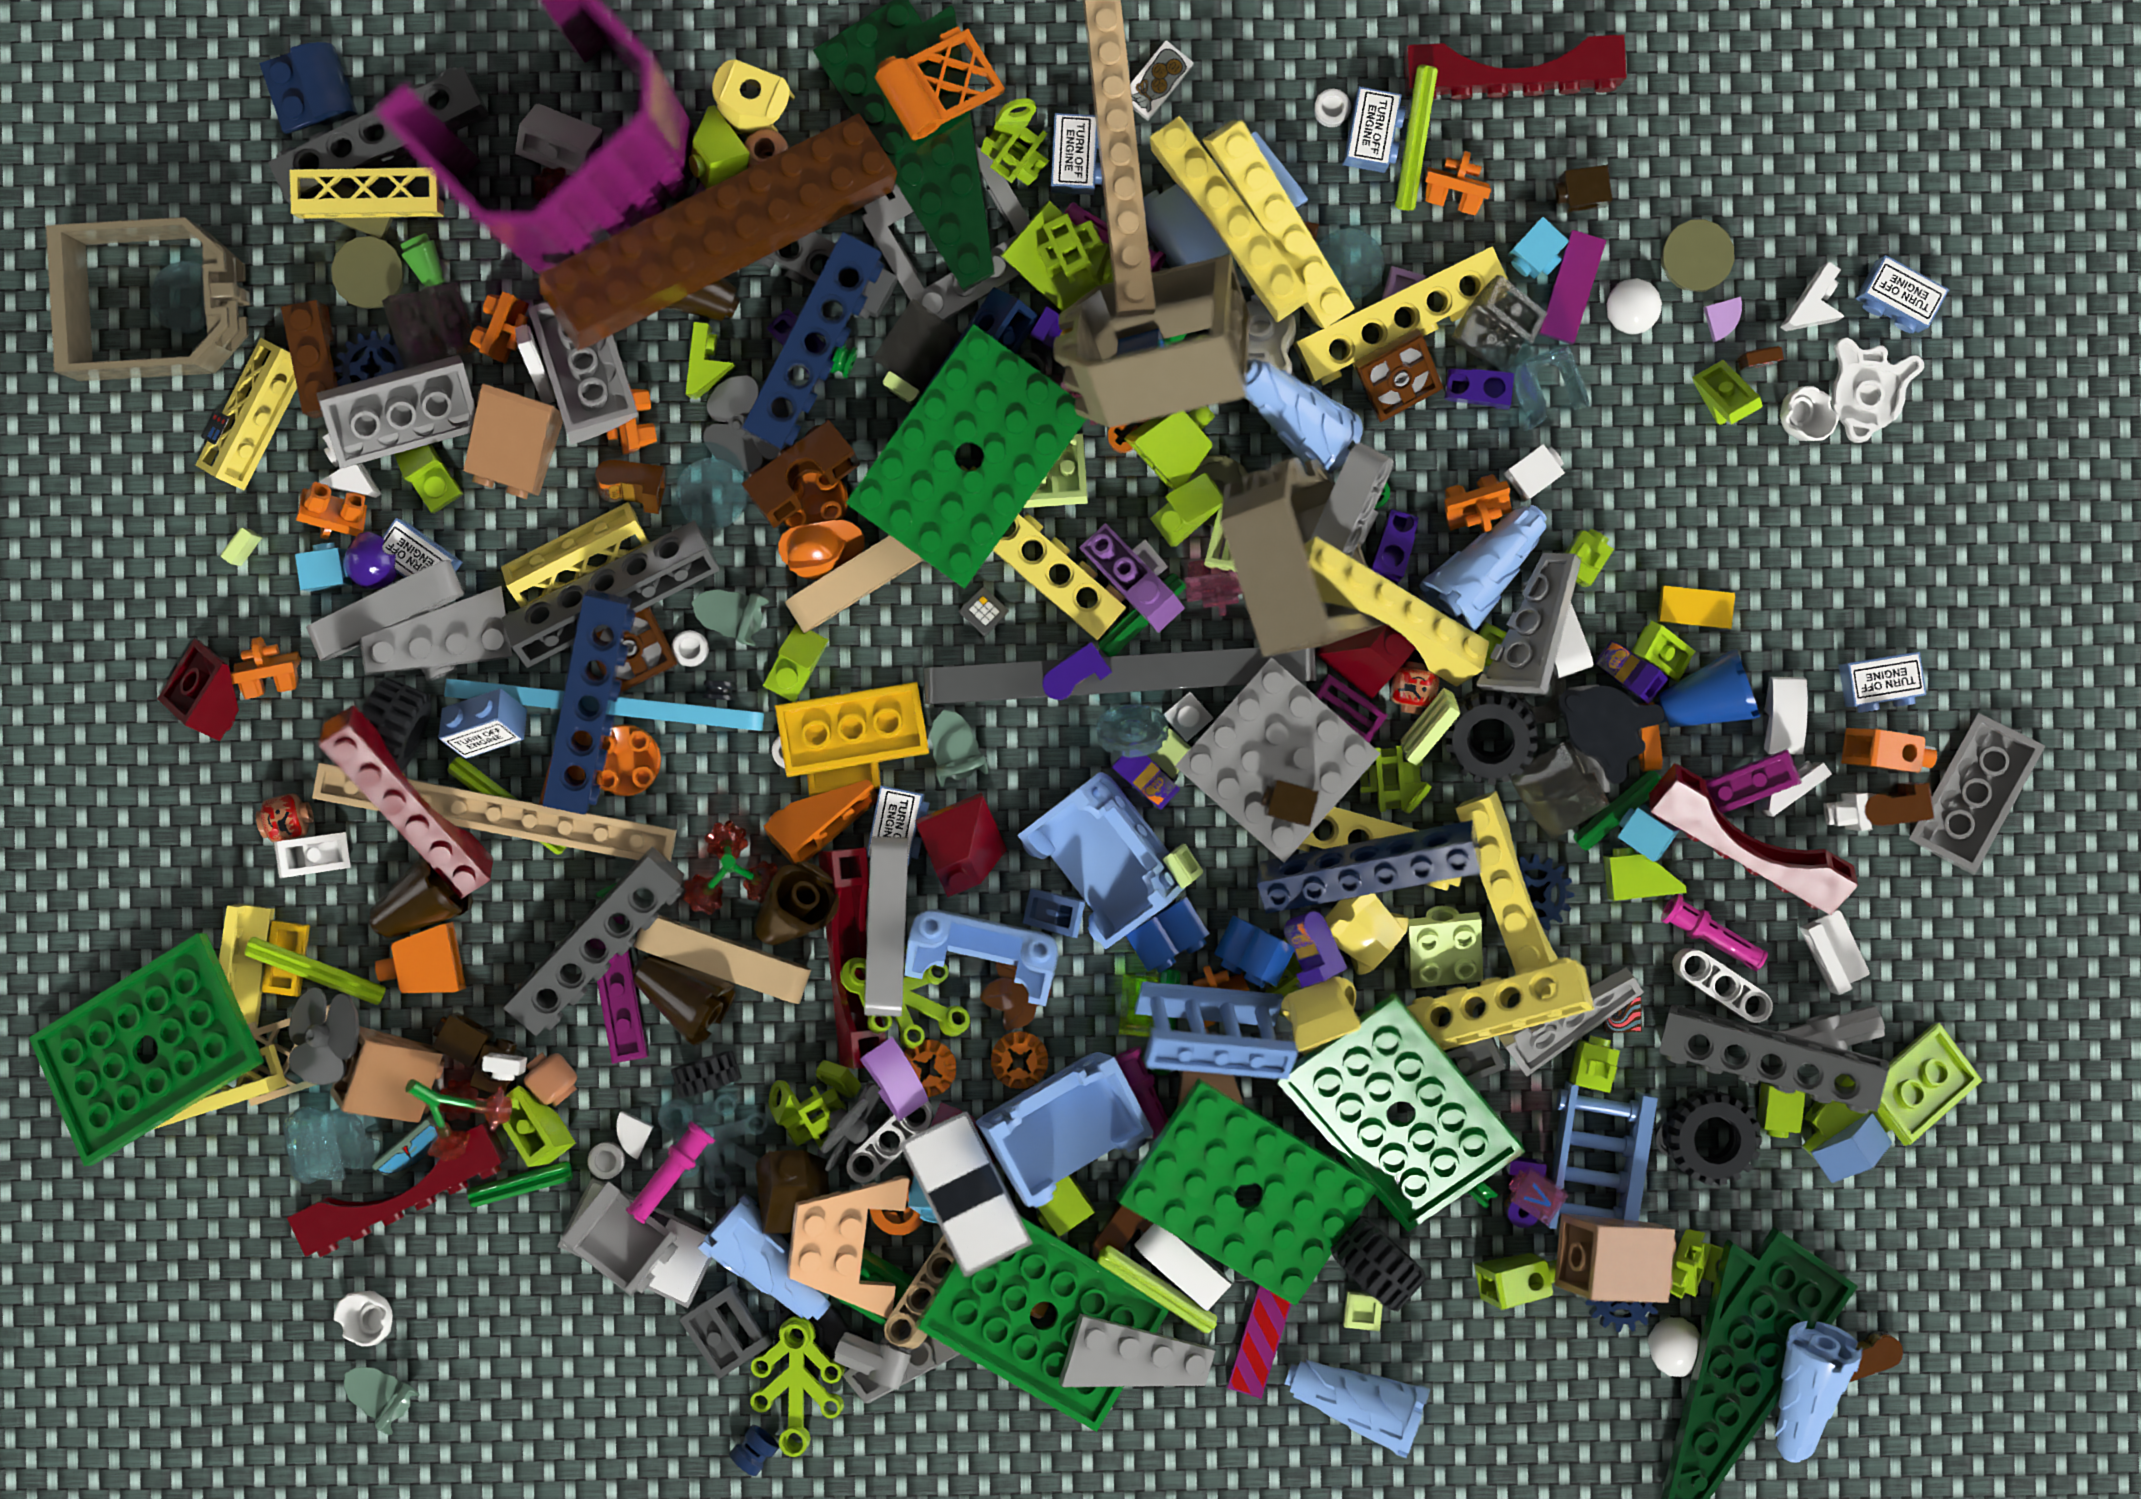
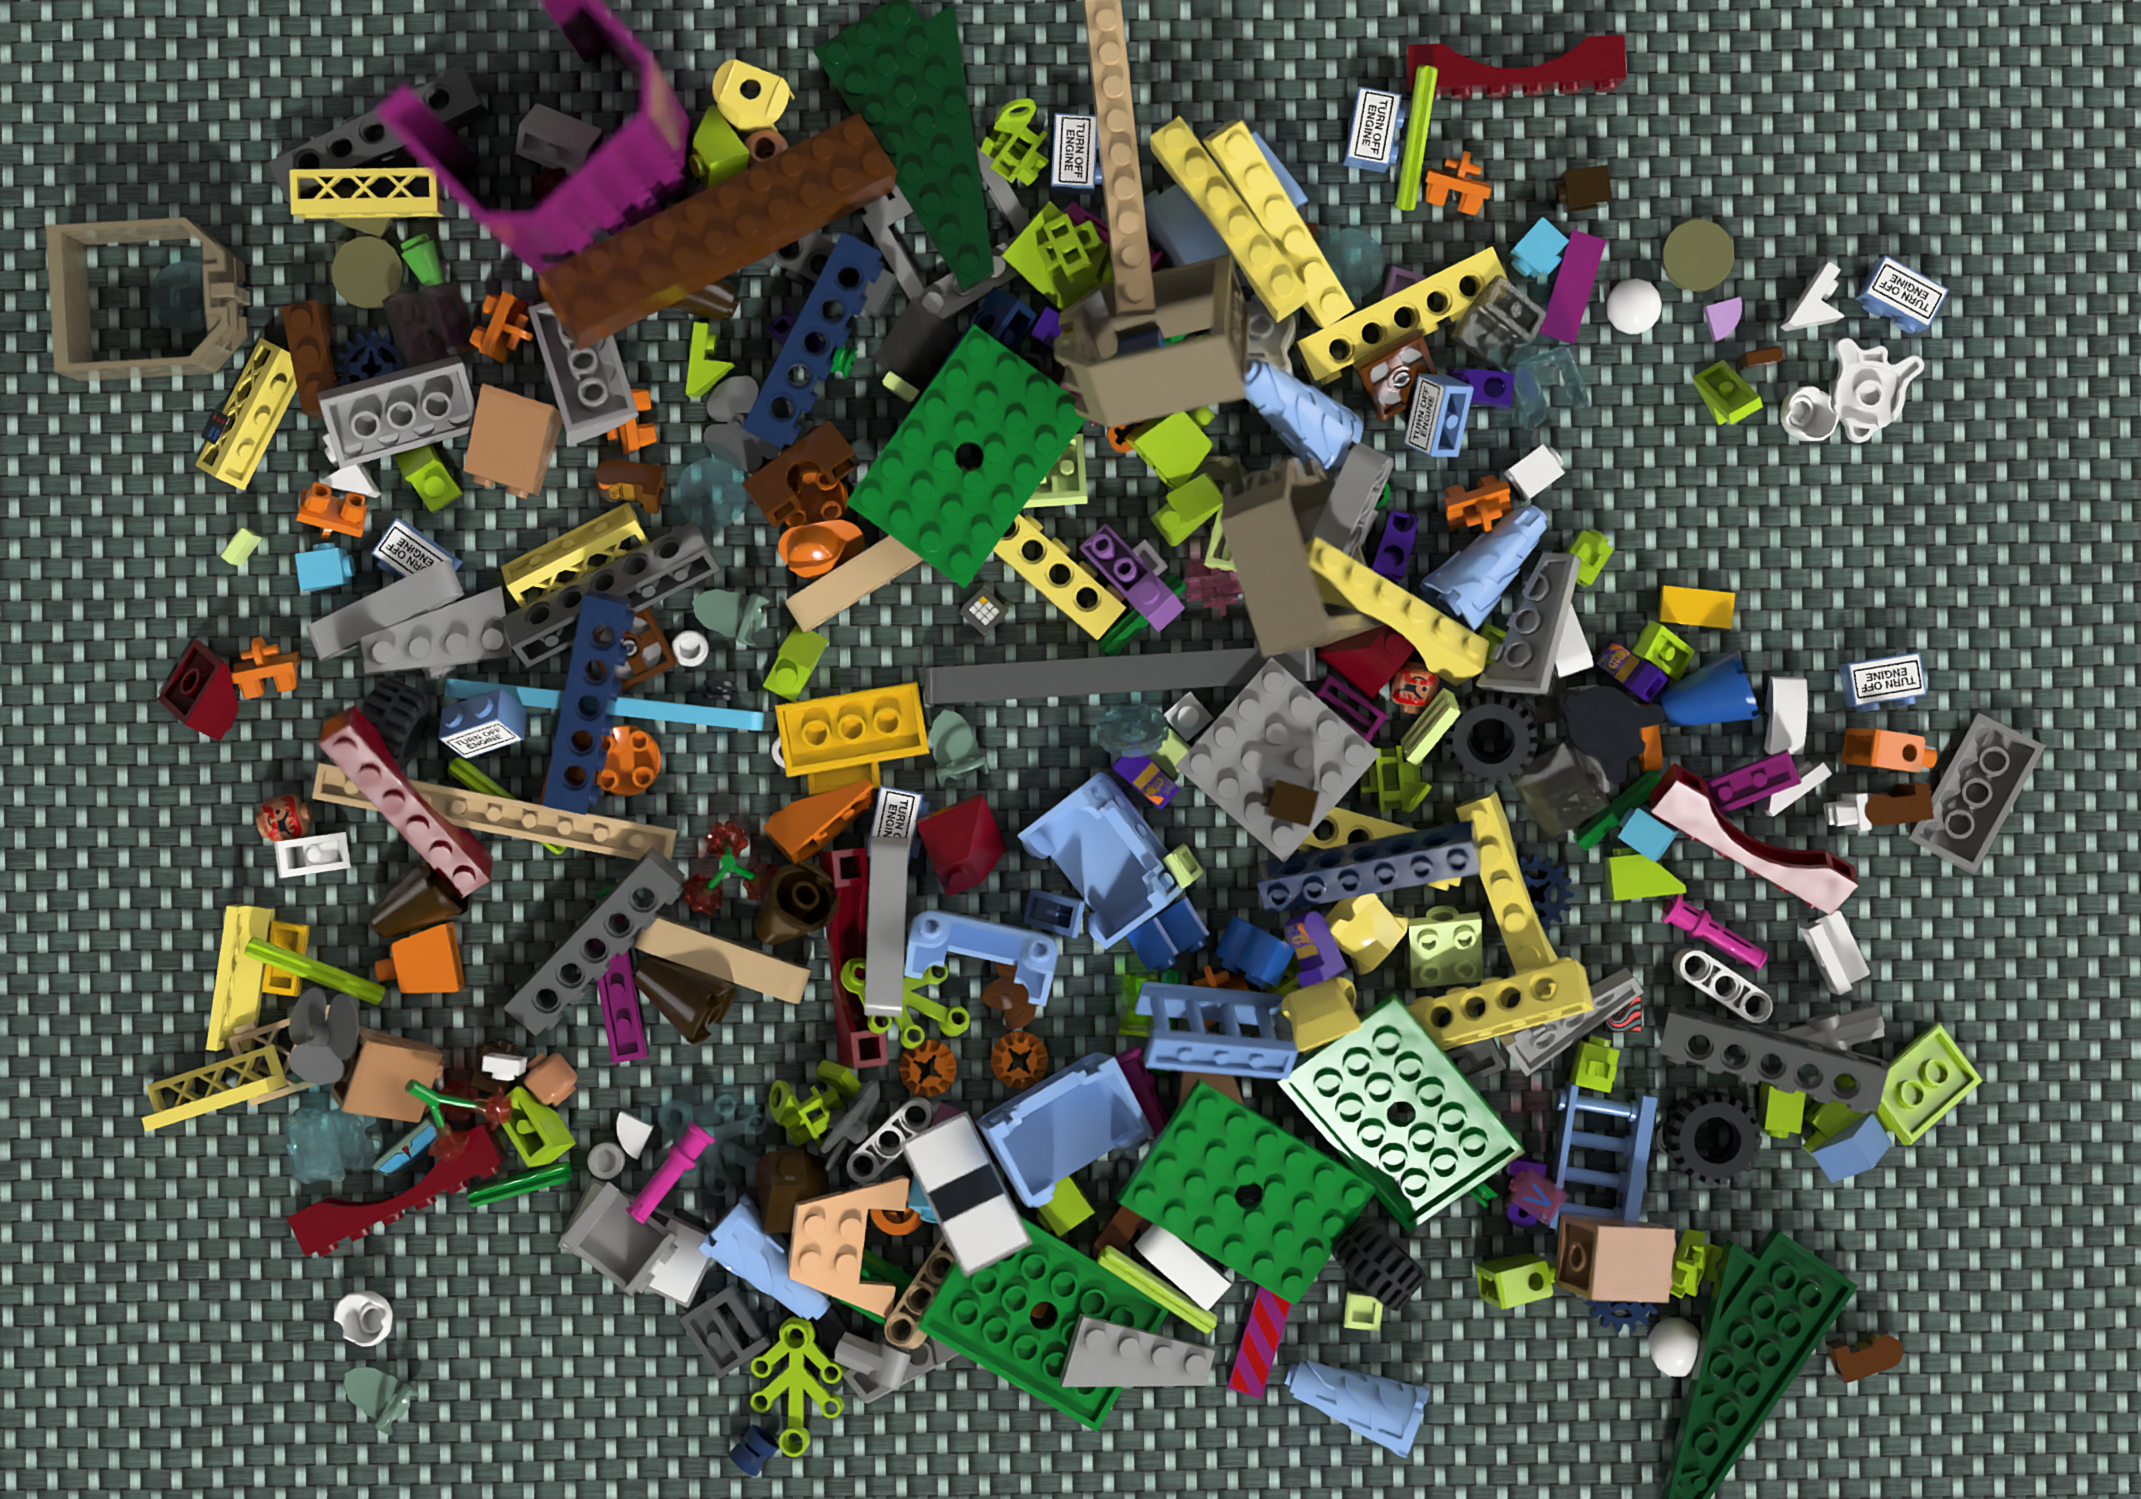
green plate [29,933,264,1166] -> none
dark blue brick [259,42,358,135] -> none
dark purple hair [343,532,397,590] -> none
dark brown brick [432,1012,495,1068] -> none
white tile [515,324,556,404] -> none
black tyre [671,1050,742,1098] -> none
medium lavender slope [860,1037,929,1122] -> none
orange piece [875,26,1005,140] -> none
dark purple leg [1043,642,1112,700] -> none
tile [1130,40,1194,121] -> none
white tile [1314,89,1351,127] -> none
light blue cone [1775,1321,1862,1462] -> none
none -> brick [1404,374,1474,457]

